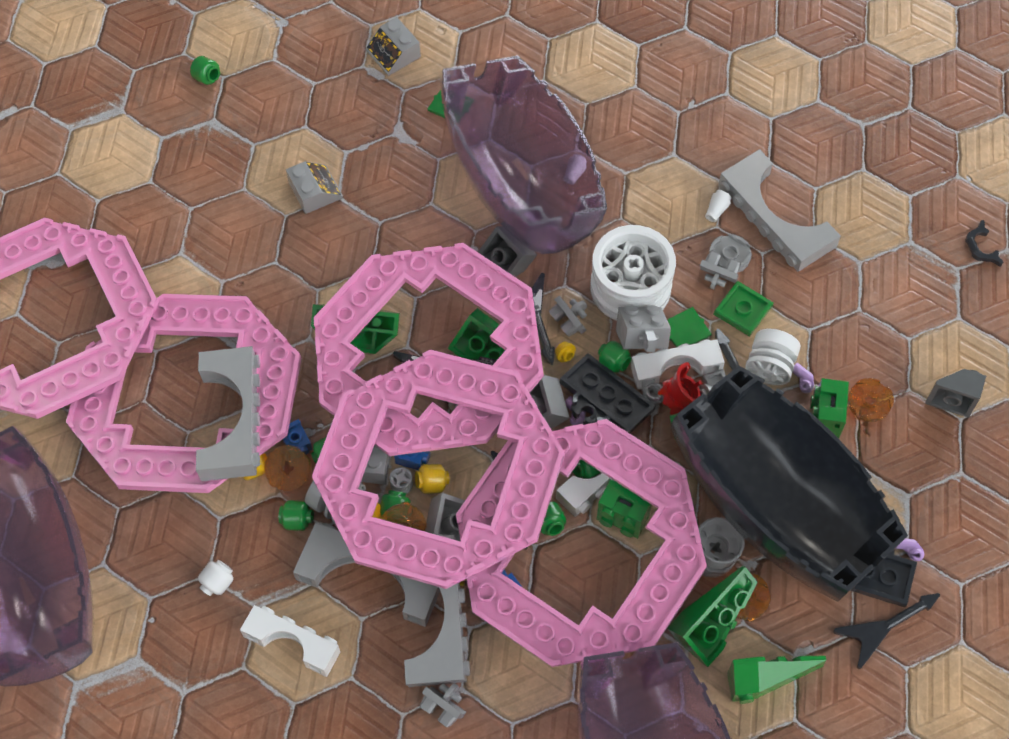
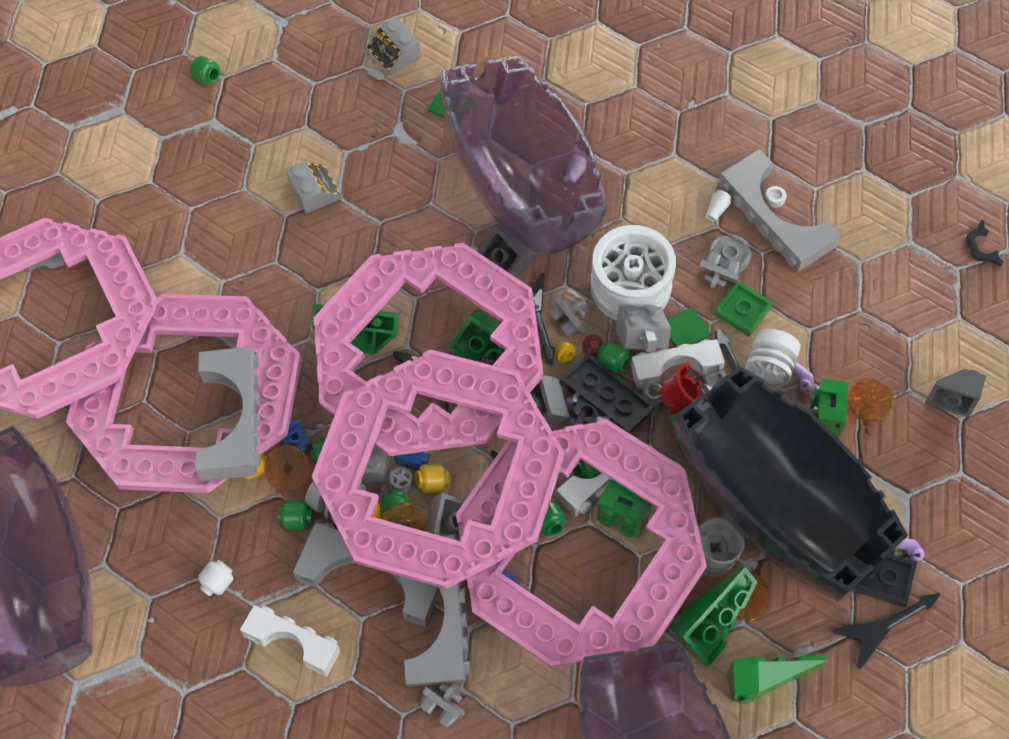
none -> clear red tile [582,335,604,357]
none -> white tile [765,186,786,208]

